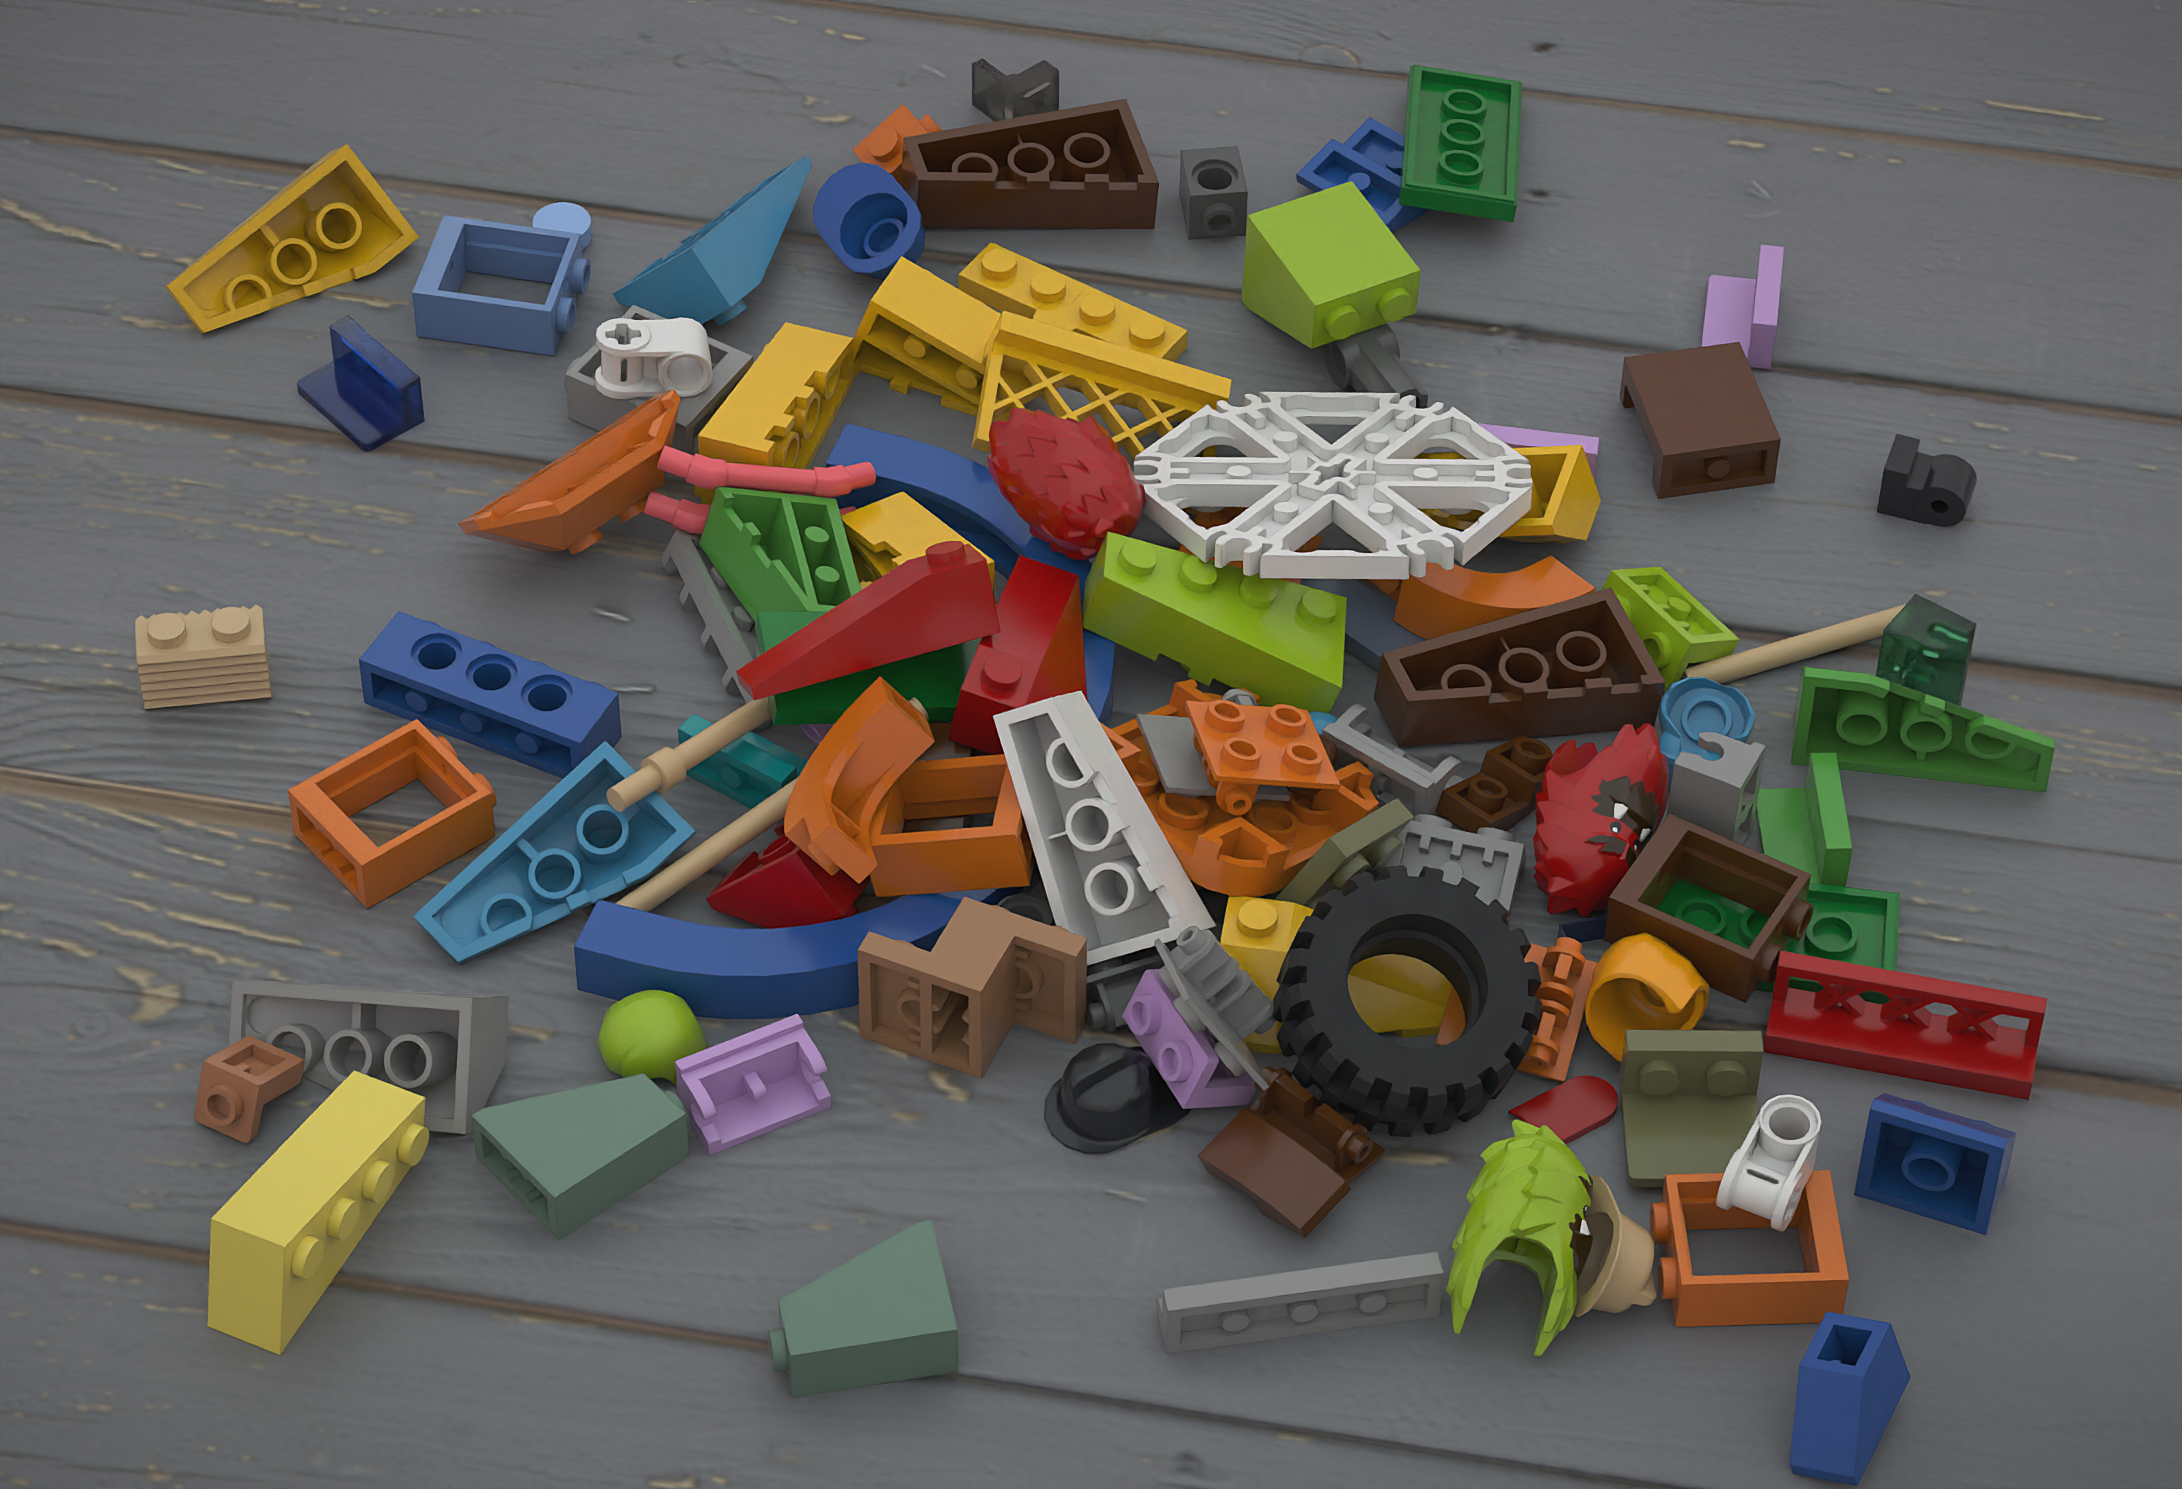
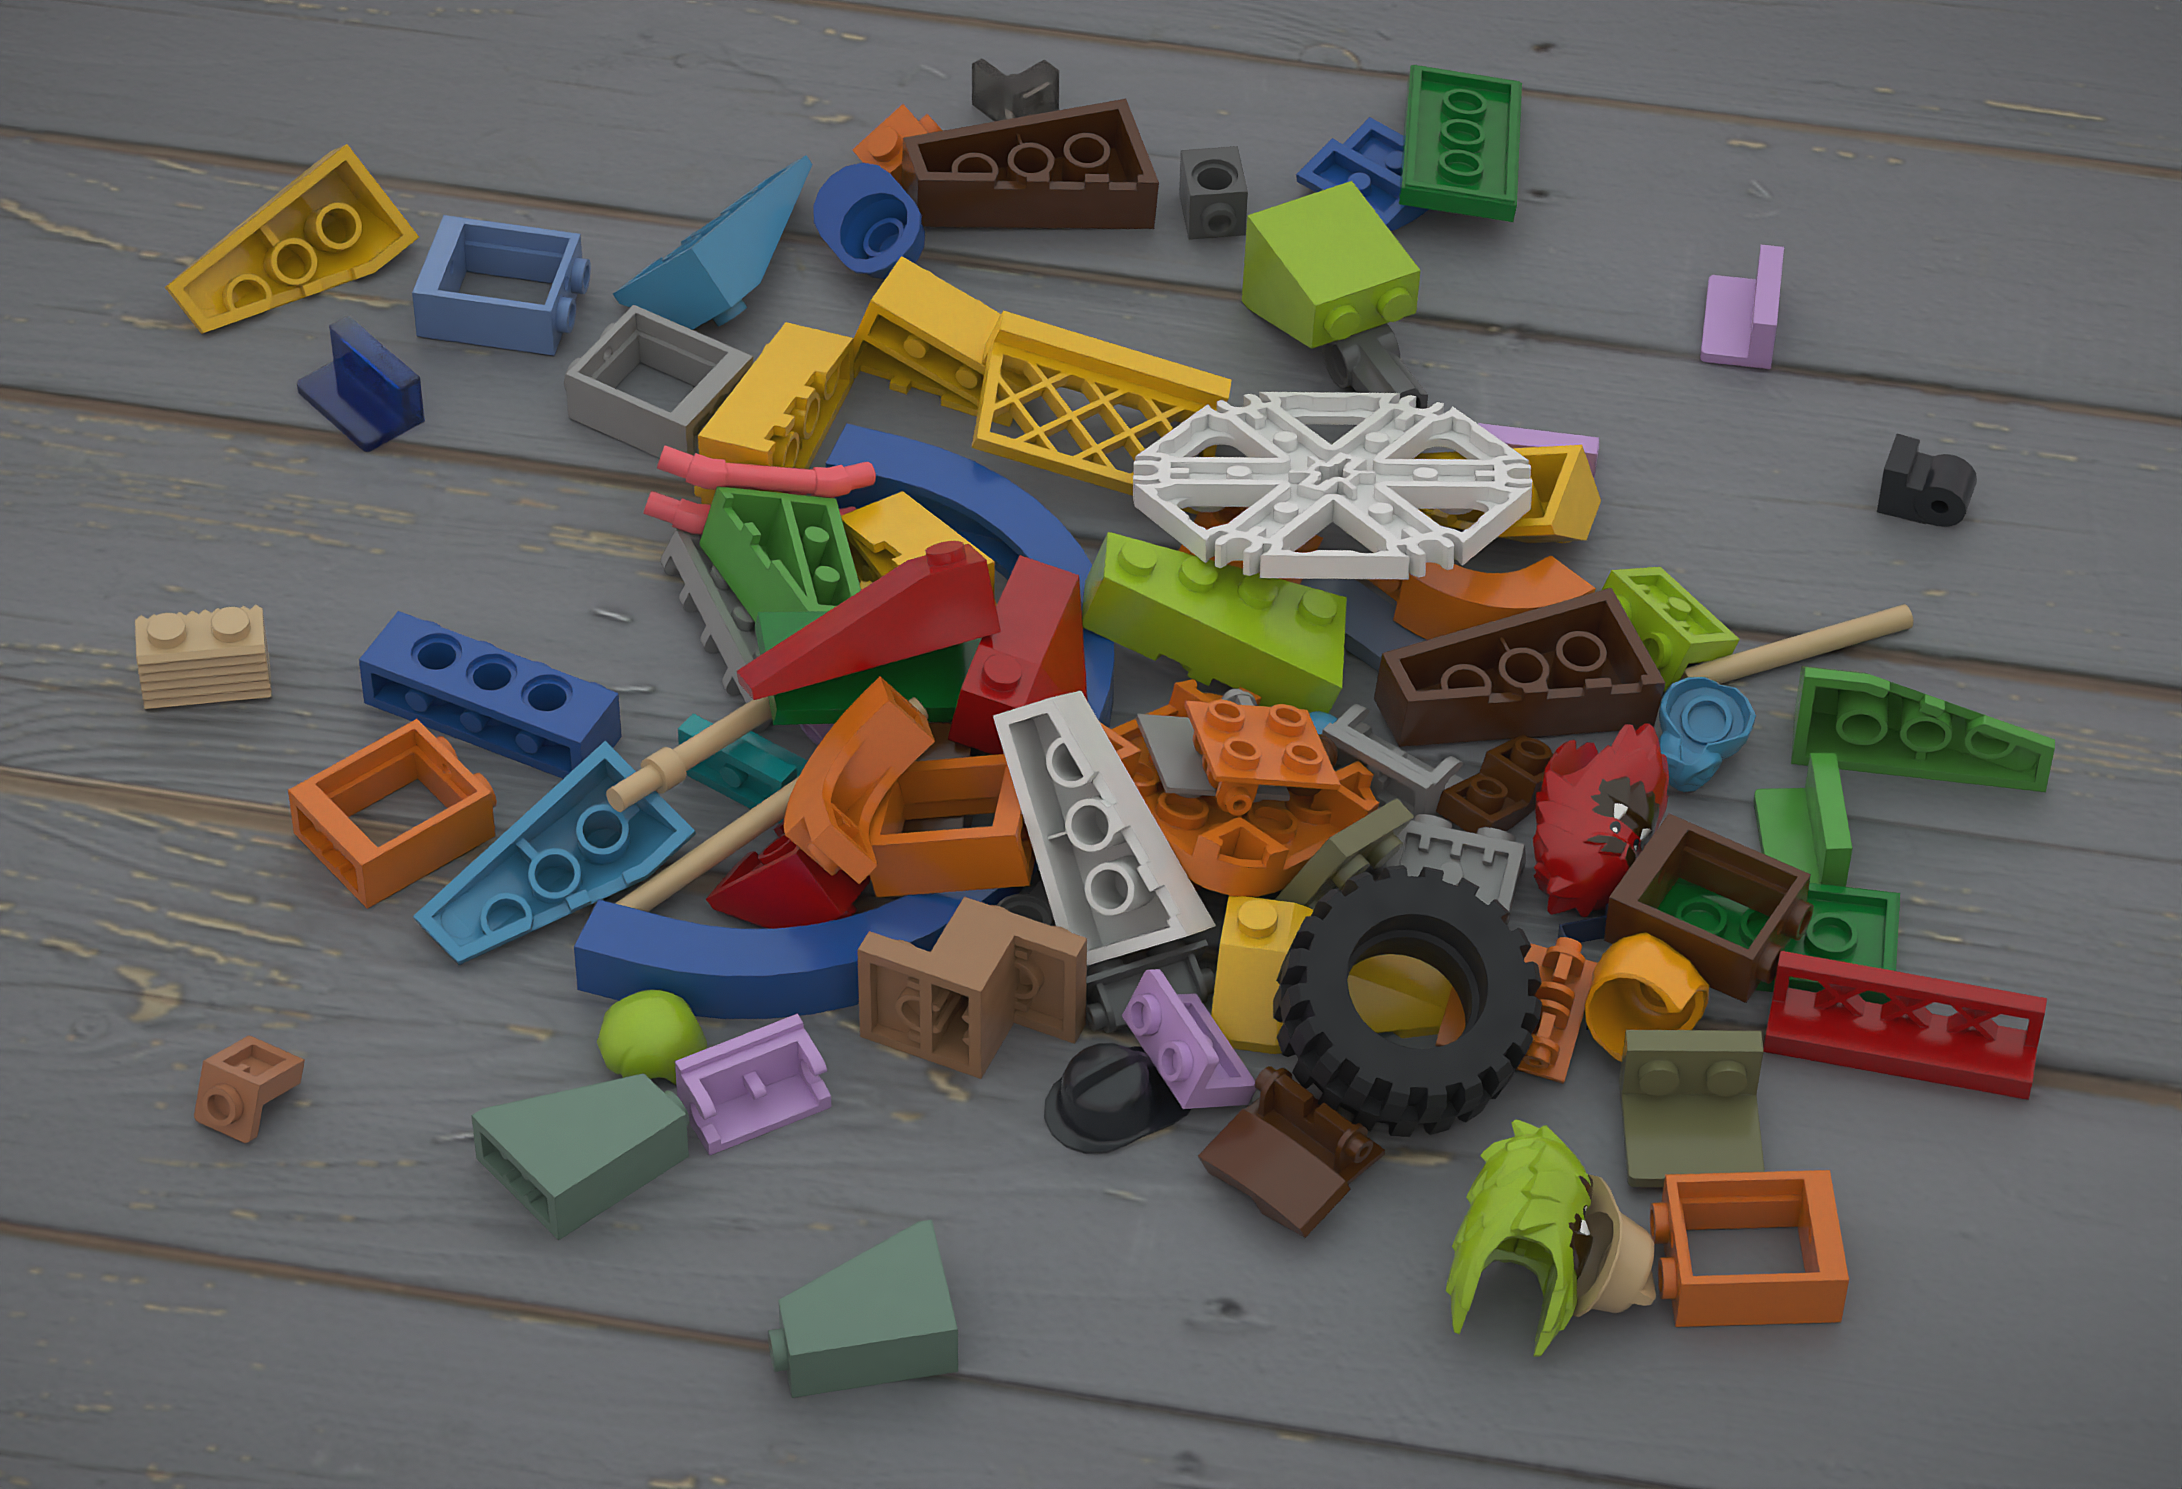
light yellow wedge [207,1071,429,1355] -> none
light grey wedge [229,980,509,1134] -> none
orange wedge [458,389,681,555] -> none
light blue tile [532,202,592,250] -> none
white piece [595,317,713,399] -> none
yellow hinge [958,242,1188,362] -> none
red head [987,408,1146,560] -> none
light grey hinge [1154,925,1276,1090] -> none
light grey hinge [1156,1251,1443,1354] -> none
red piece [1508,1075,1618,1144] -> none
reddish brown panel [1620,342,1781,499] -> none
light grey hinge [1667,732,1766,846] -> none
white piece [1716,1094,1821,1232] -> none
blue slope [1789,1311,1911,1486] -> none
blue slope [1854,1093,2016,1235] -> none
clear green hinge [1876,593,1977,706] -> none

